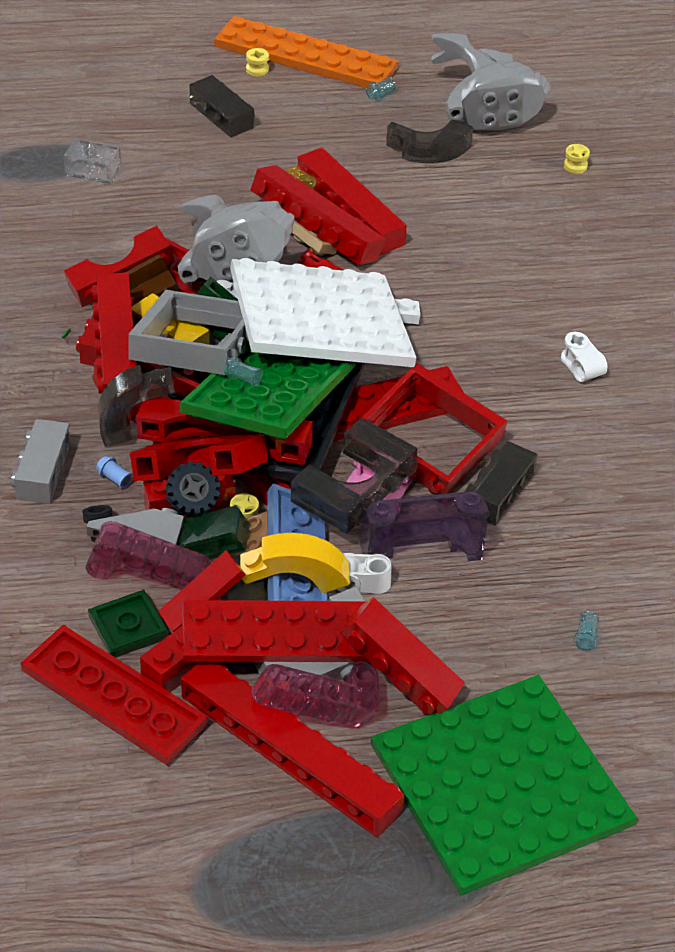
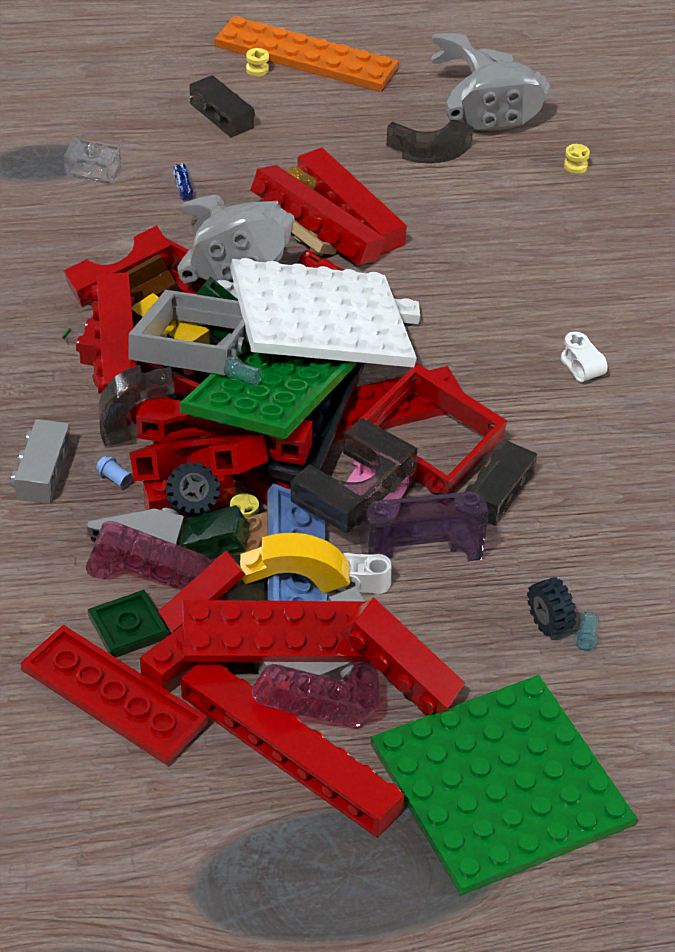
black piece [82,505,113,524] -> none
clear light blue pin [366,77,396,100] -> none
none -> clear blue axle [173,163,193,201]
none -> black wheel [527,577,577,636]

